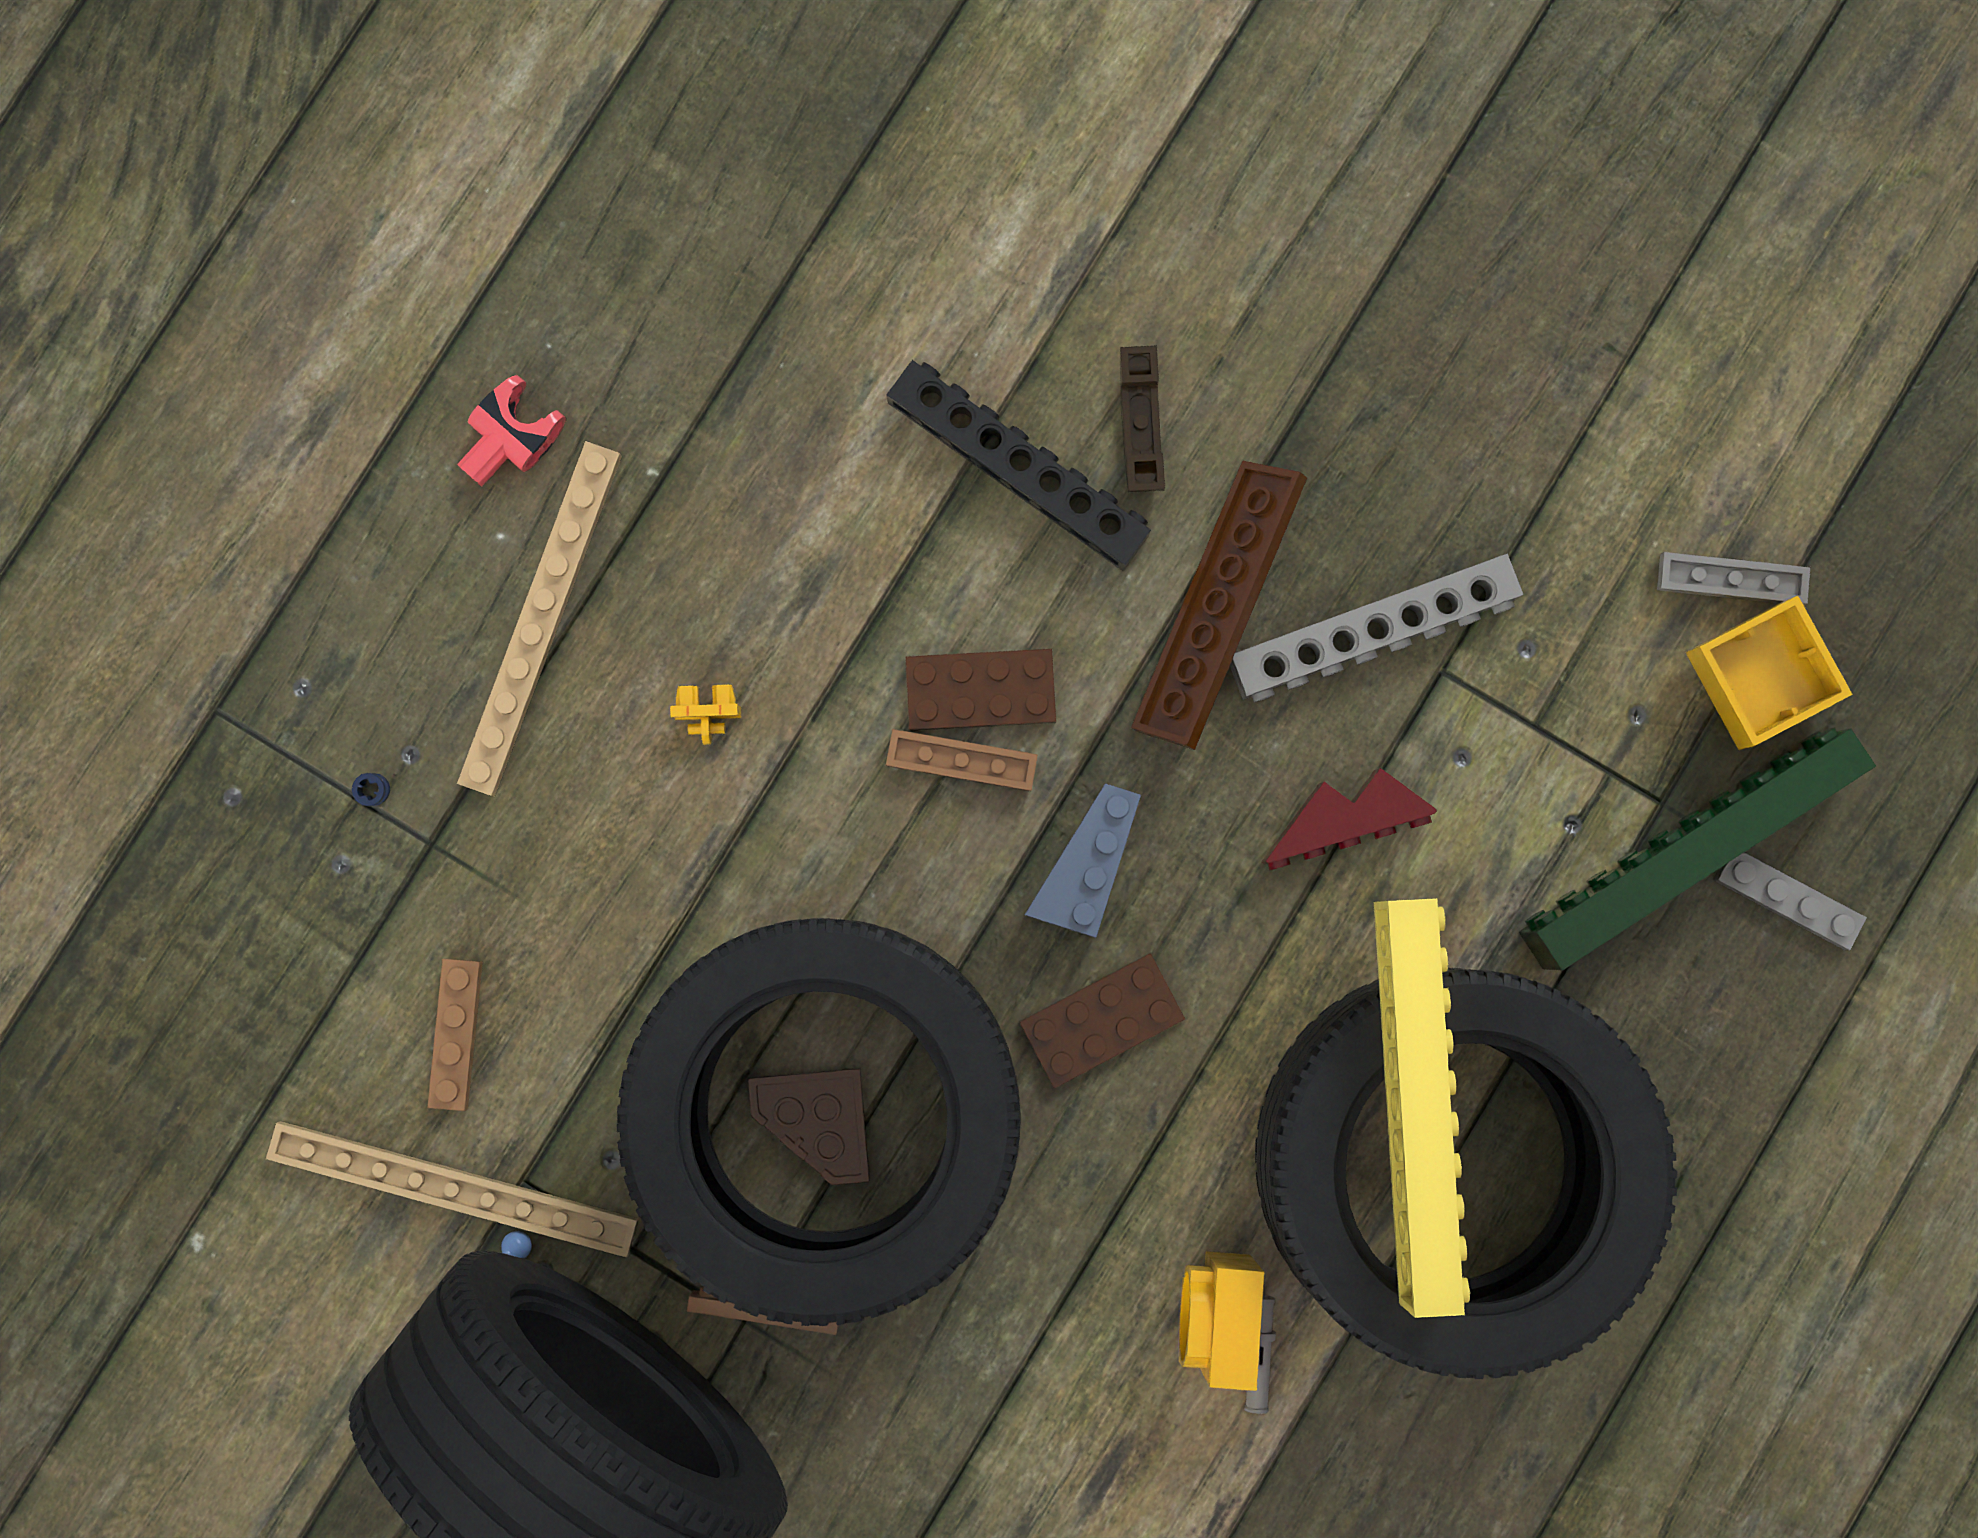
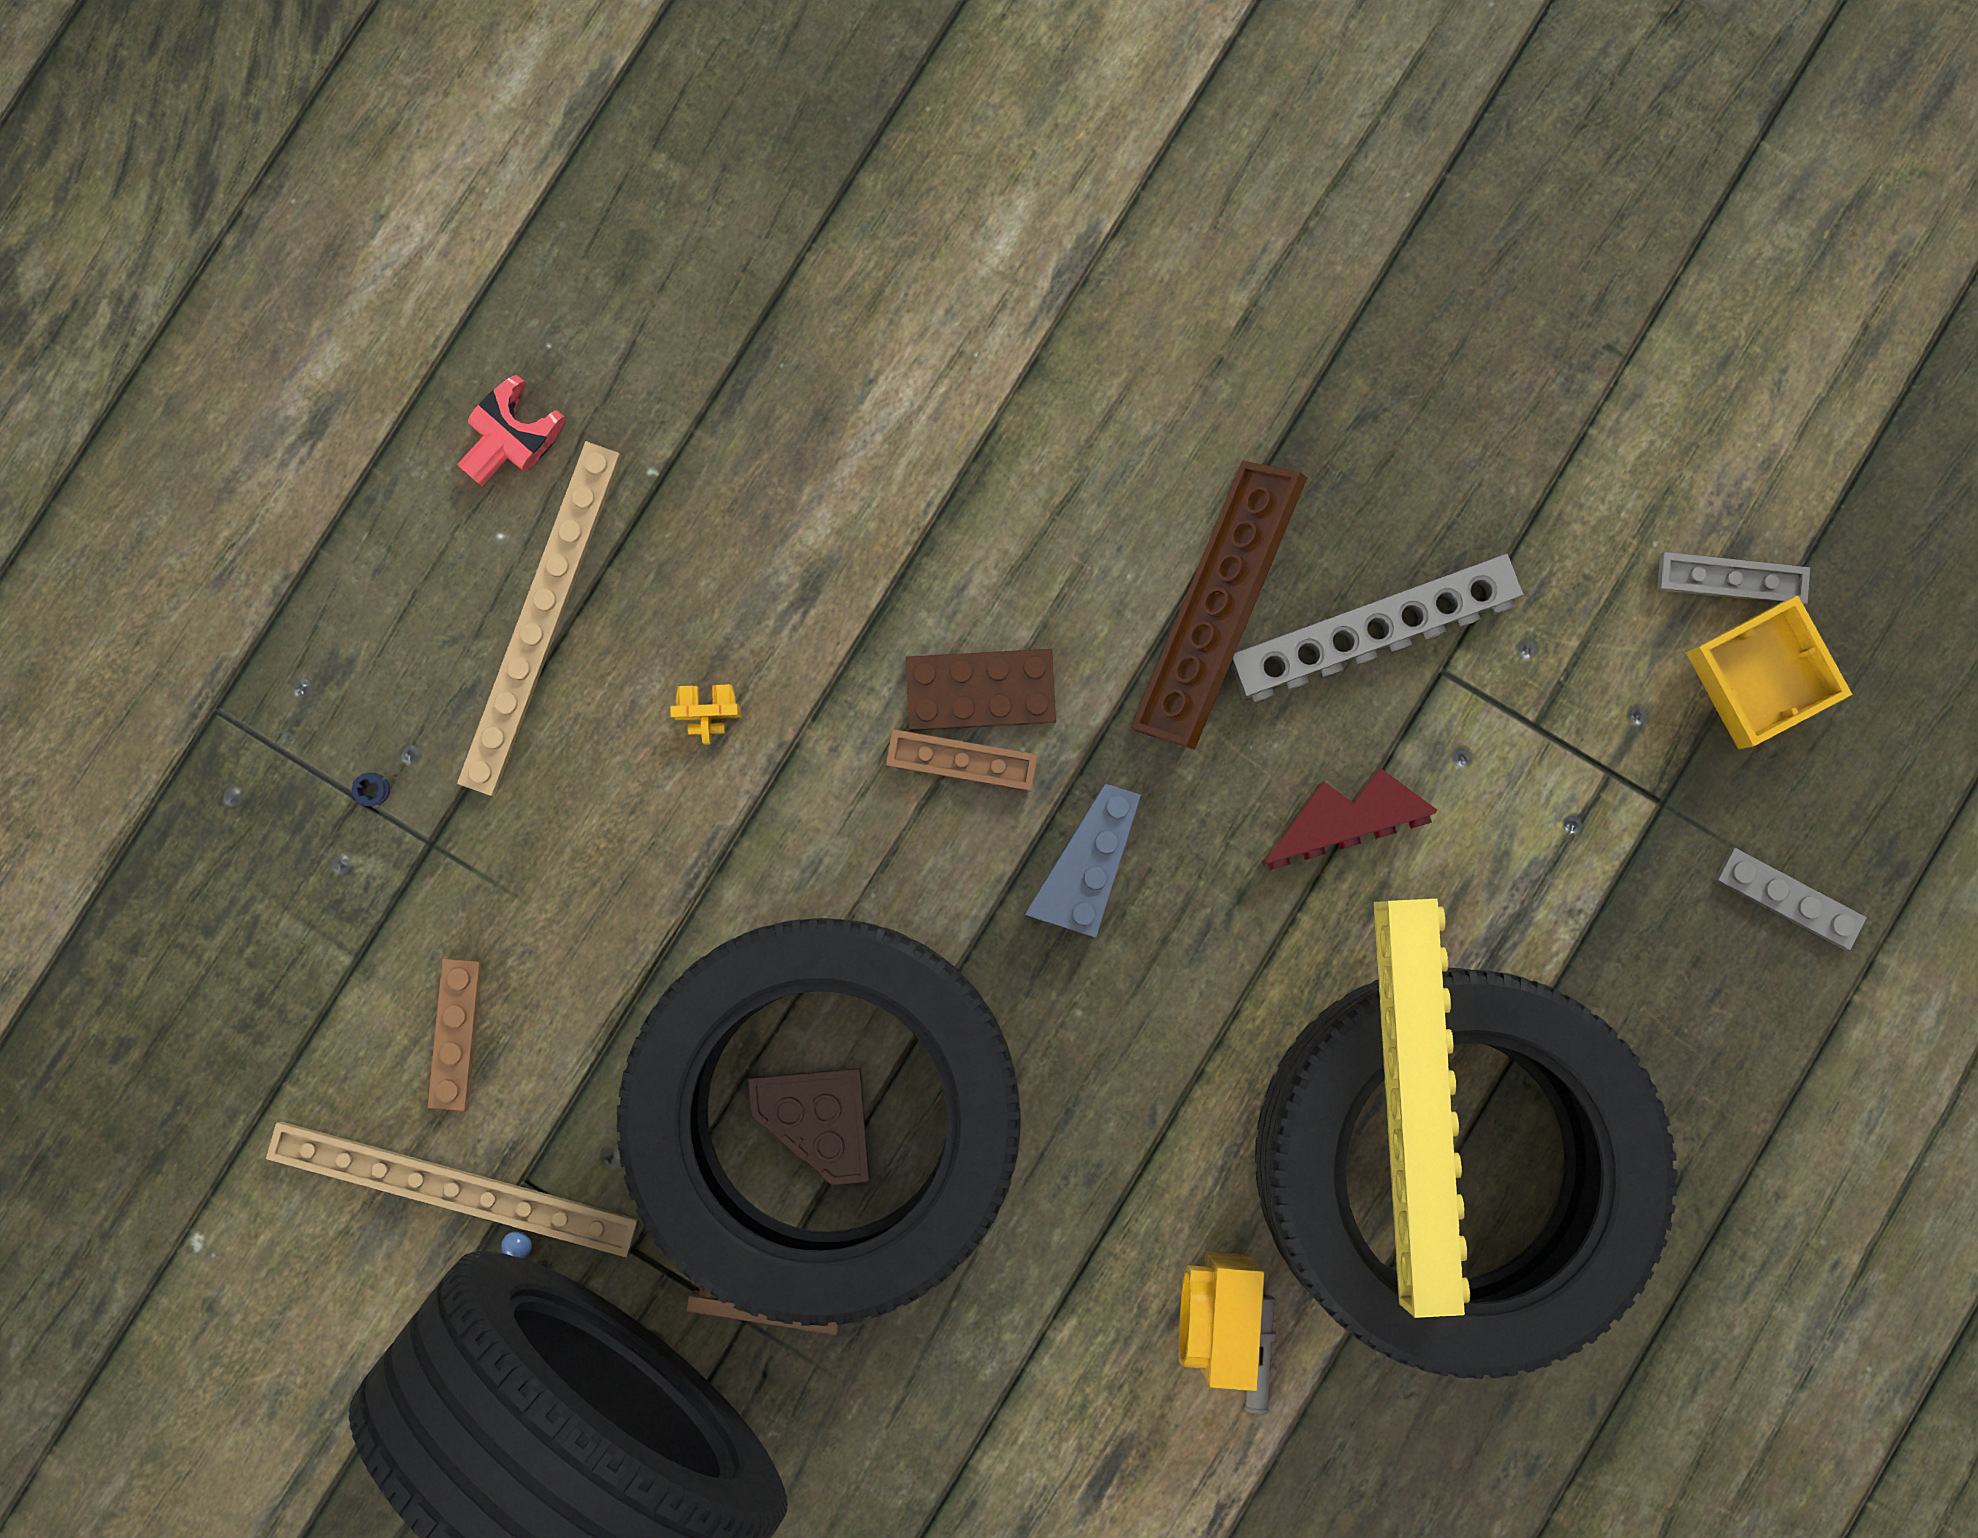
black brick [886,360,1151,571] -> none
reddish brown plate [1020,953,1185,1088] -> none
dark brown slope [1120,345,1165,492] -> none
dark green brick [1519,728,1876,971] -> none

